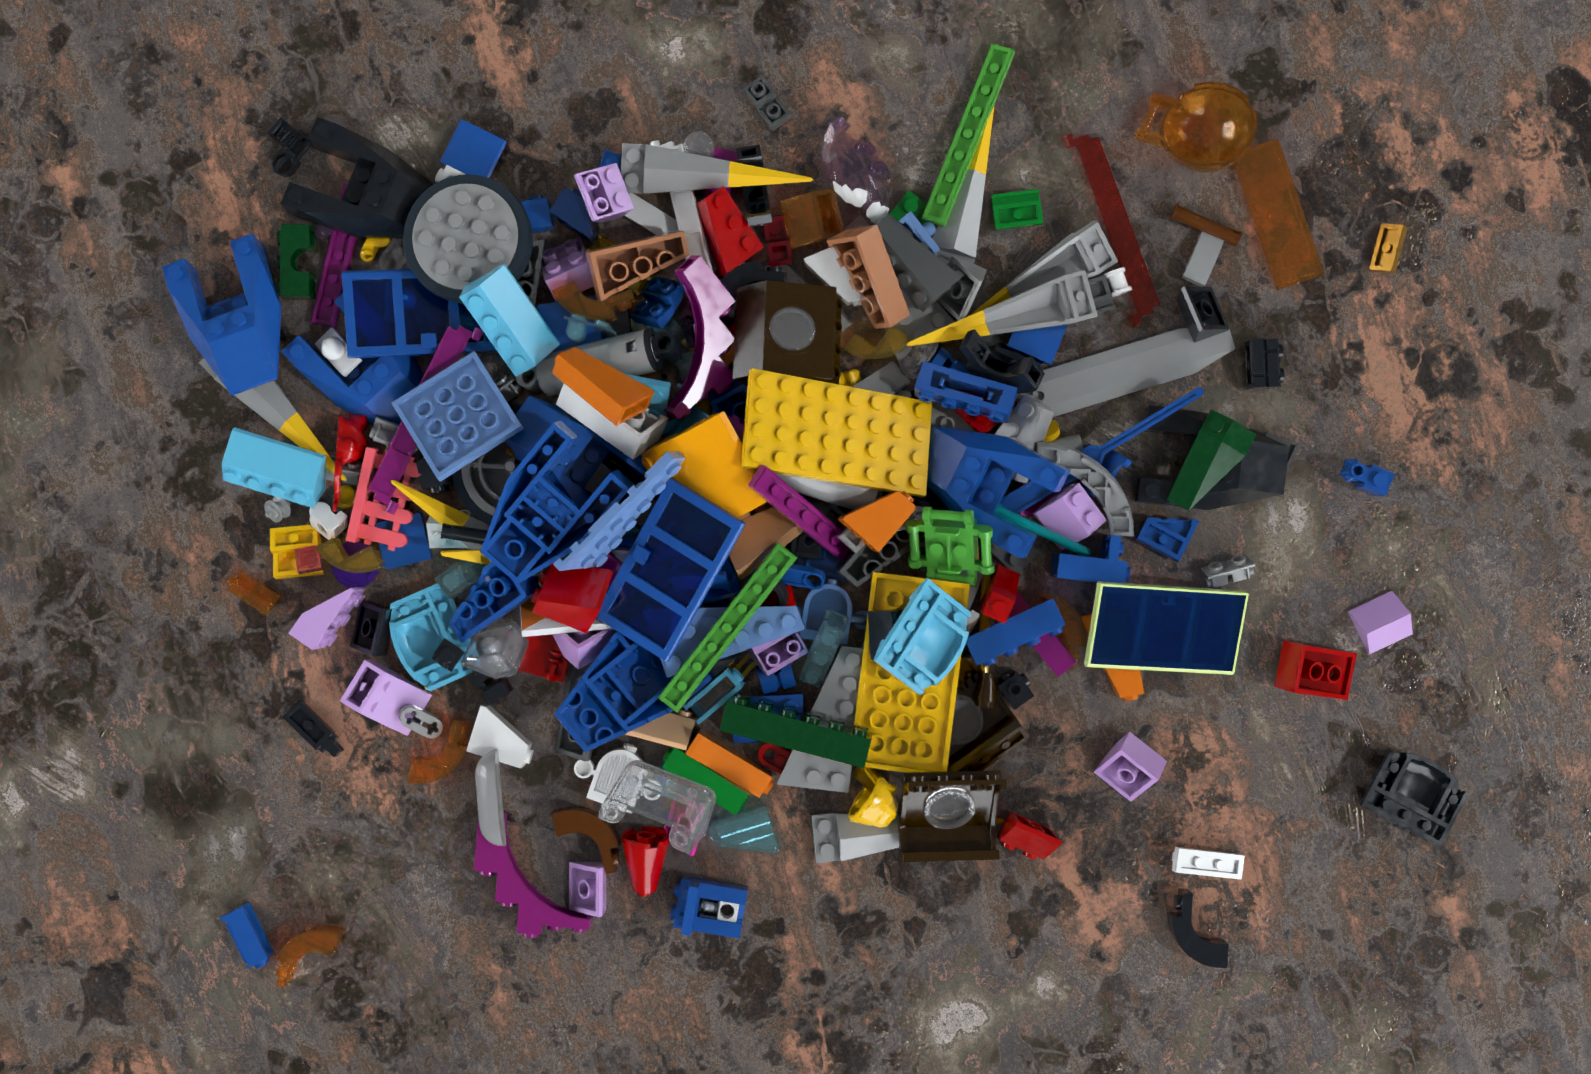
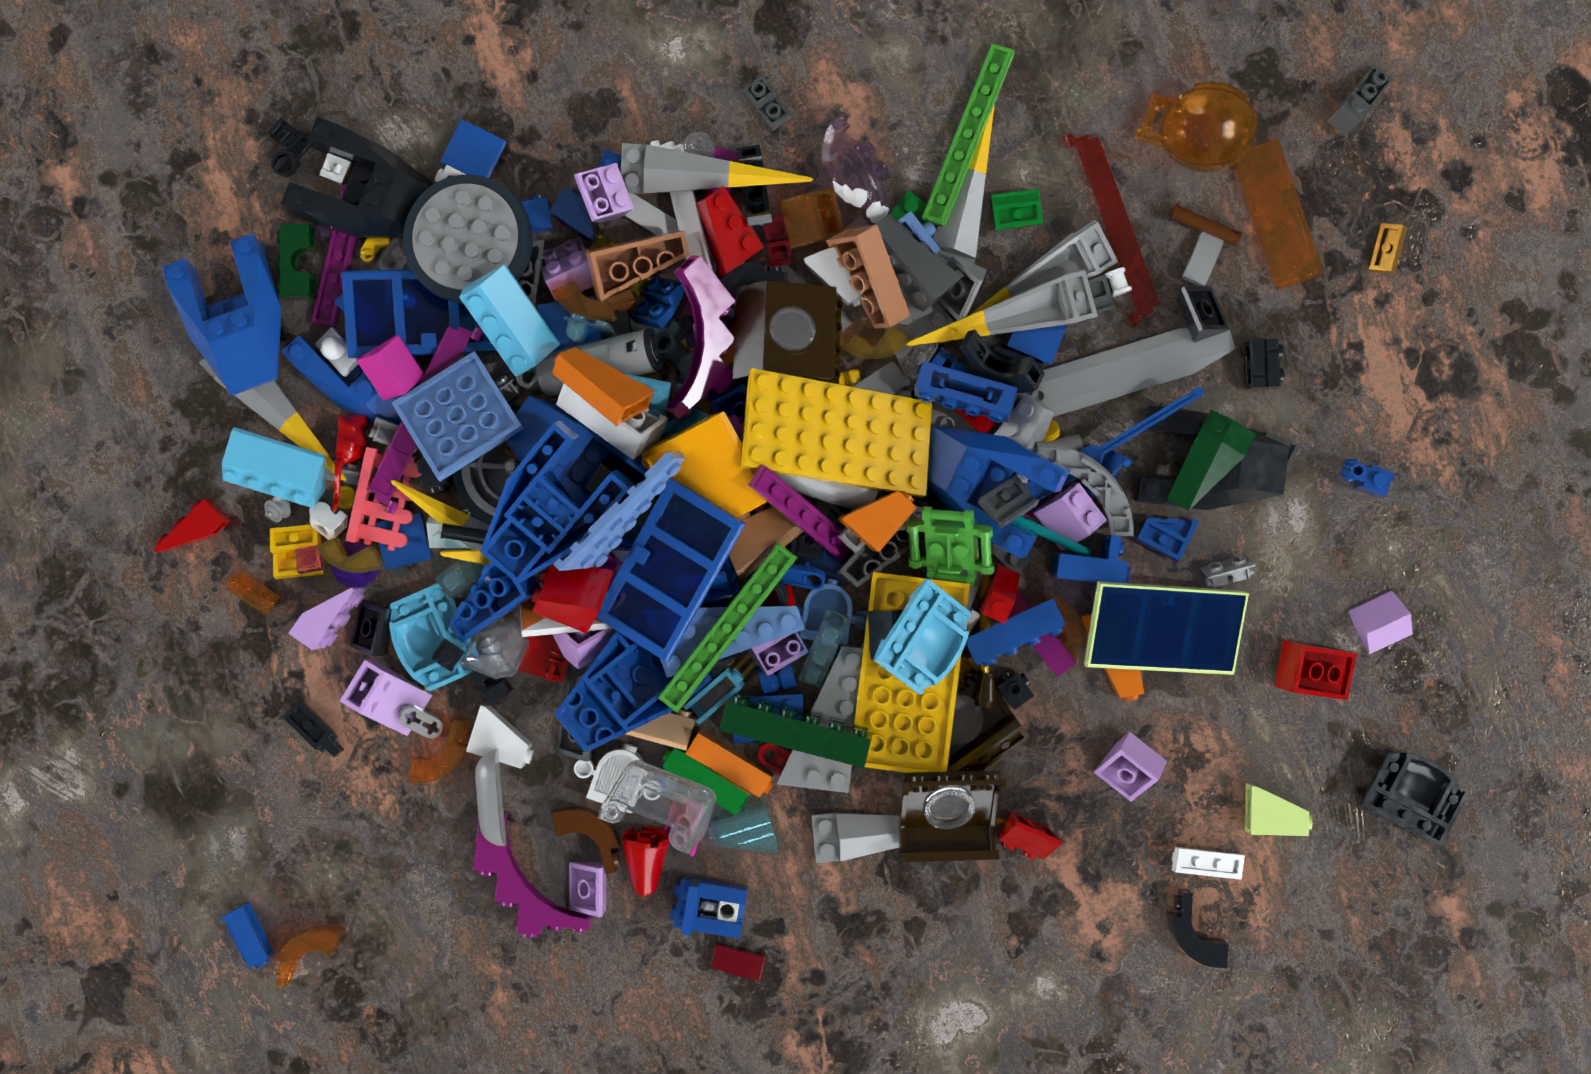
yellow head [848,766,898,828] -> none
none -> red slope [153,499,232,552]
none -> white tile [319,153,352,185]
none -> dark pink slope [356,335,424,401]
none -> dark red slope [711,943,766,980]
none -> dark grey plate [978,475,1039,529]
none -> yellowish green slope [1245,783,1313,836]
none -> dark grey slope [1327,64,1392,136]

